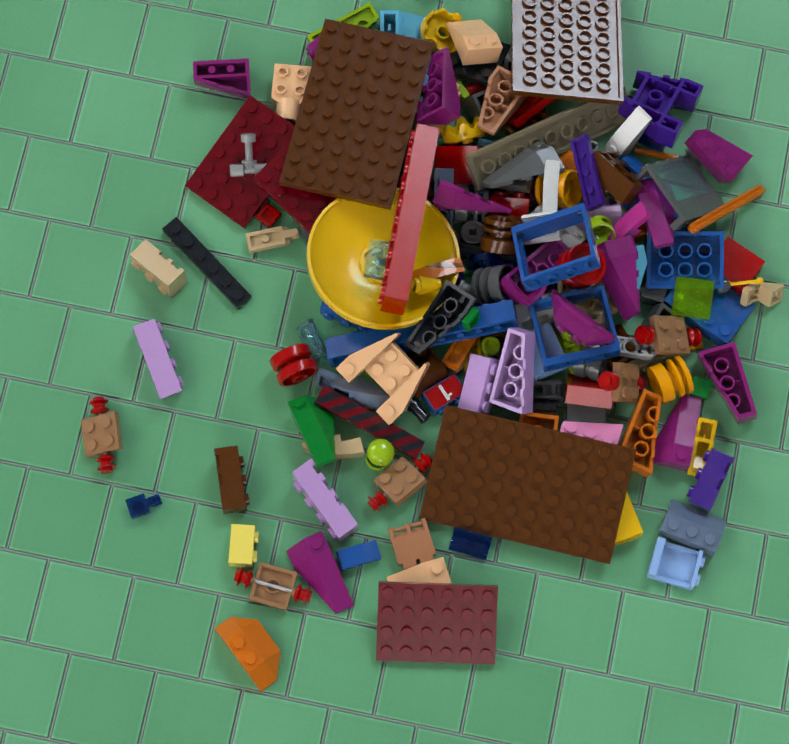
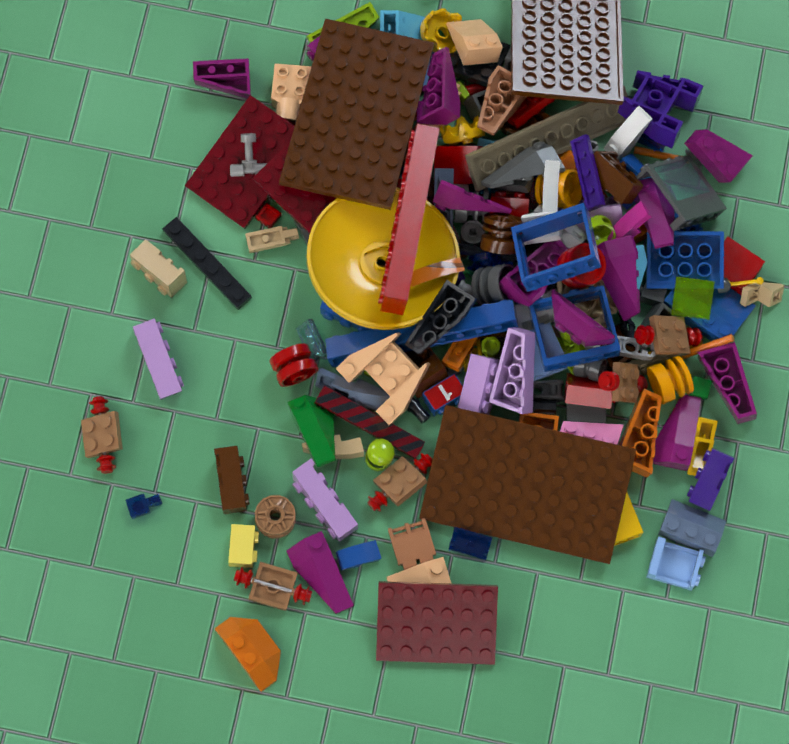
clear light blue plate [363,239,389,280] -> none
yellow cone [411,276,441,295] -> none
green tile [462,307,481,332] -> none
orange axle [688,184,765,234] -> none
none -> medium nougat wheel [255,495,296,539]
none -> black pin [618,312,636,346]
none -> orange bar [682,334,734,359]

